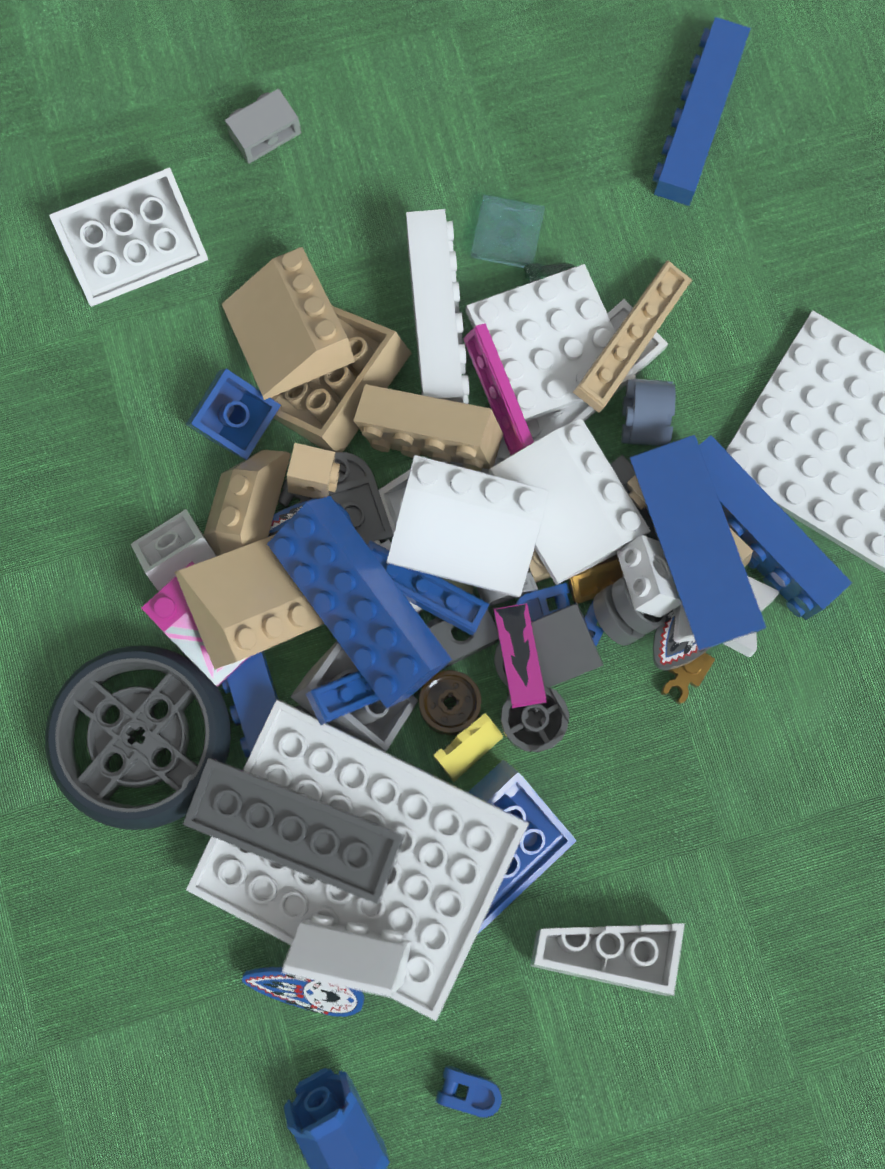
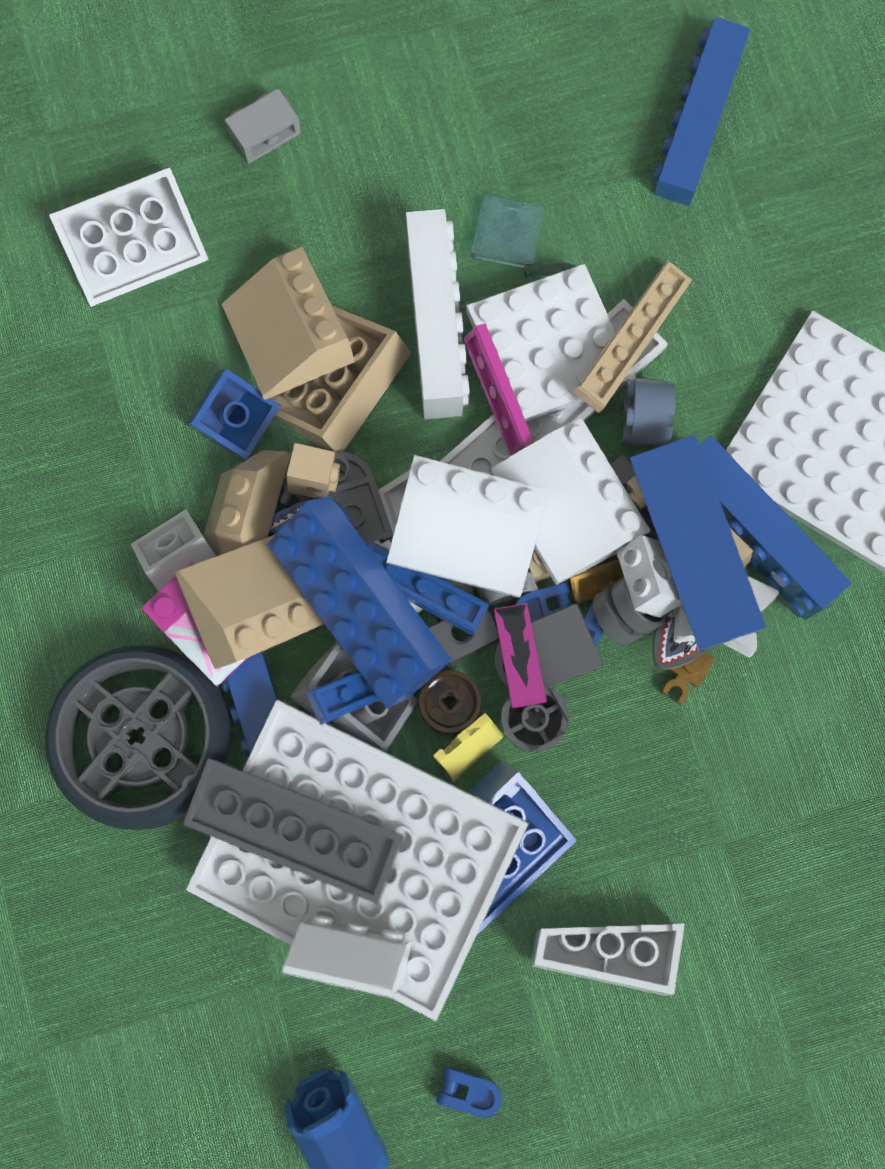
shield [242,967,365,1017] -> none
tan brick [353,384,503,471] -> none

